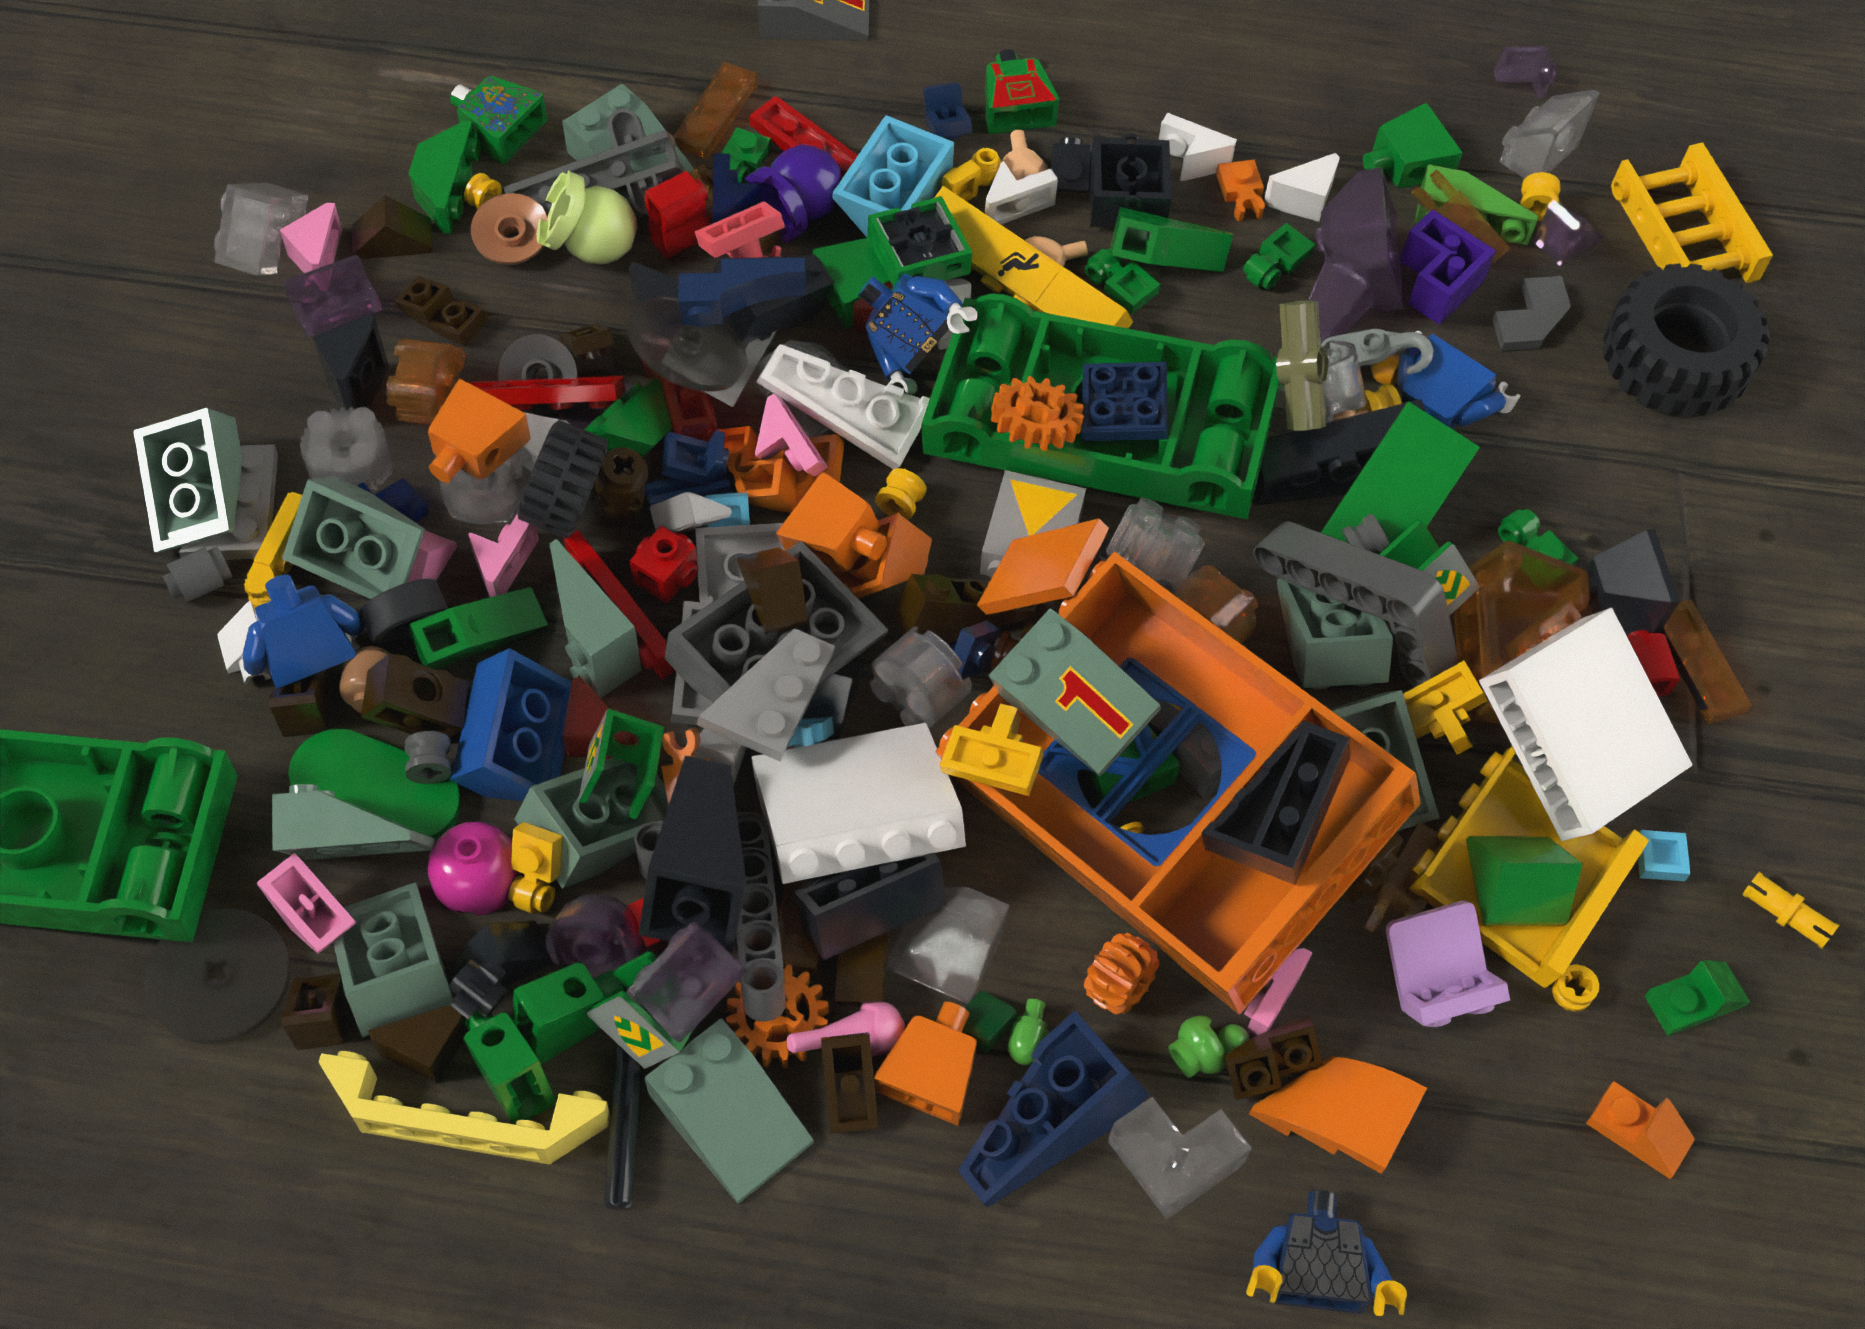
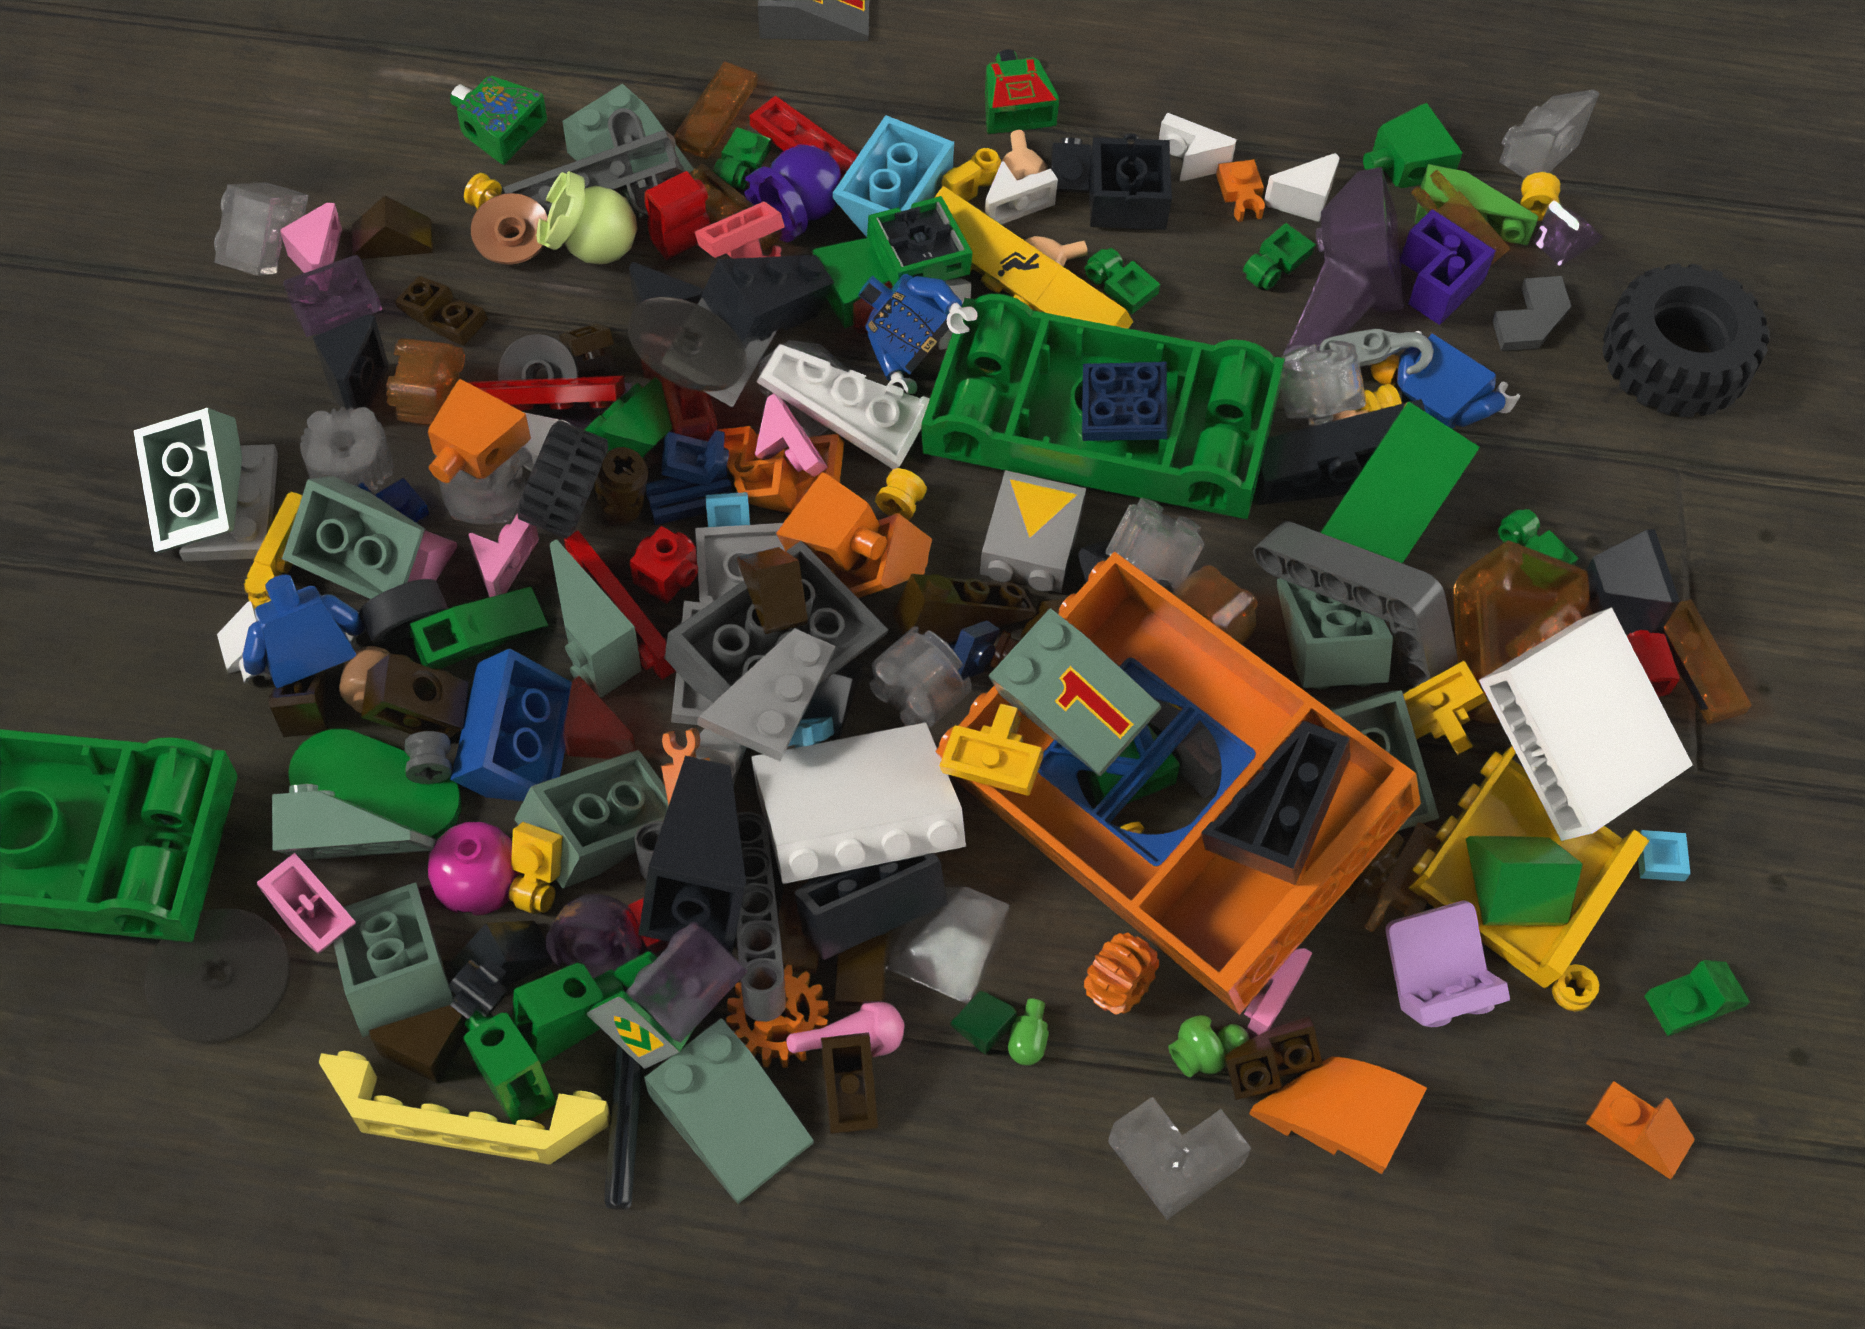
dark grey brick [162,546,233,603] -> none
dark brown slope [281,973,345,1050] -> none
green slope [408,120,481,234] -> none
green piece [578,708,664,819] -> none
light grey slope [650,492,732,533] -> none
dark blue slope [678,258,806,327] -> none
clear blue slope [712,154,762,223] -> none
orange torso [874,1002,977,1126] -> none
dark blue bracket [923,82,972,141] -> none
dark blue wedge [958,1011,1150,1208] -> none
orange tile [977,518,1109,615] -> none
orange gear [991,376,1084,451] -> none
green slope [1111,207,1233,272] -> none
torso [1246,1190,1407,1316] -> none
olive piece [1276,300,1329,431] -> none
dark grey wheel [1341,513,1390,553] -> none
piece [1379,520,1480,616] -> none
clear purple bracket [1494,46,1556,98] -> none
yellow fence [1611,142,1773,283] -> none
yellow pin [1742,871,1840,949] -> none

